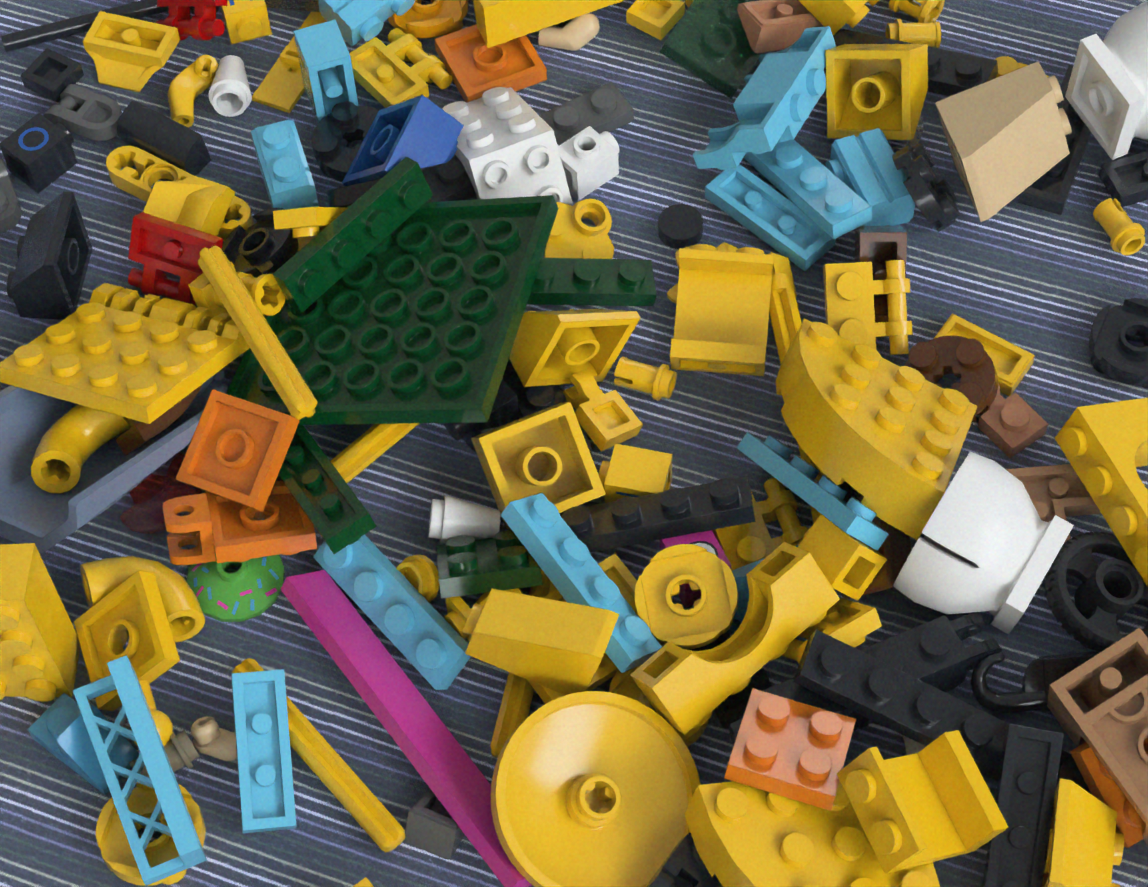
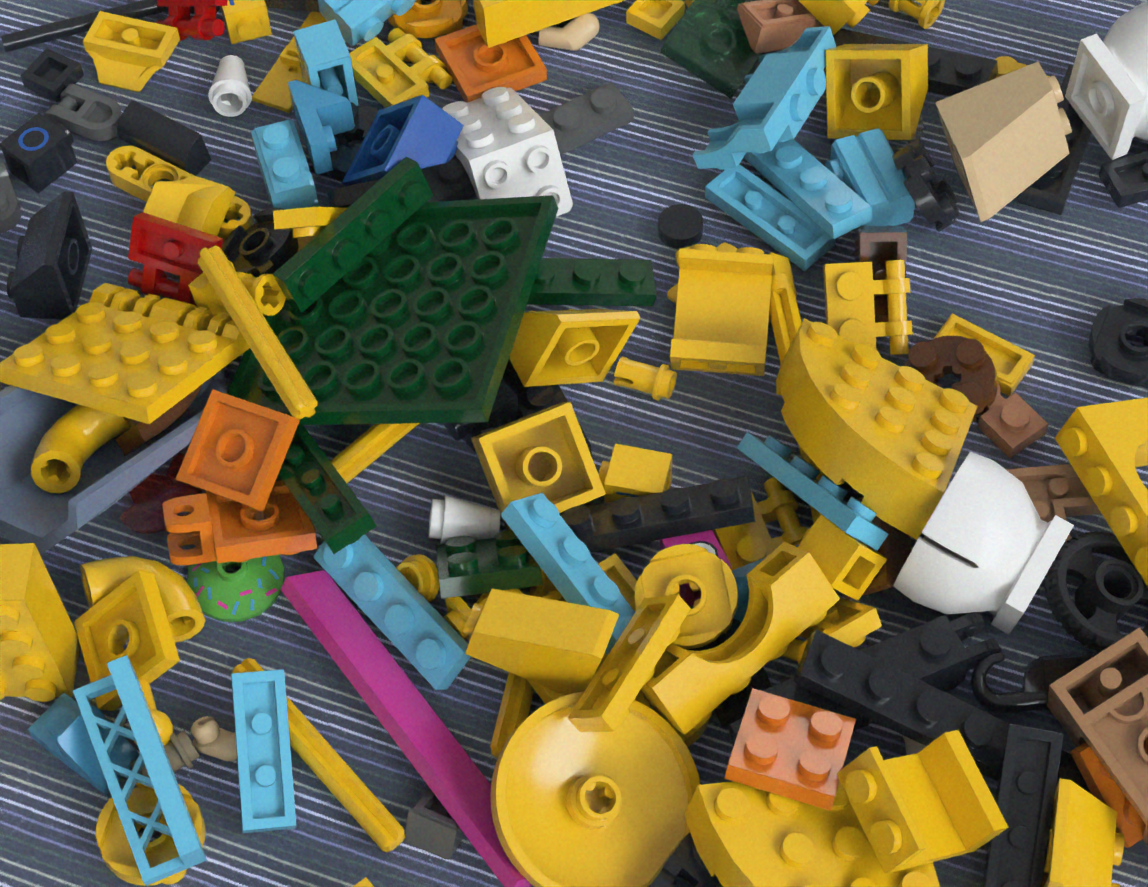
yellow arm [167,55,218,128] -> none
yellow plate [544,199,614,259] -> none
white brick [557,126,619,201] -> none
yellow plate [563,369,643,452] -> none
yellow pin [885,19,941,49] -> none
yellow pin [1093,198,1145,256] -> none
none -> dark azure slope [288,80,355,175]
none -> yellow plate [567,594,691,732]

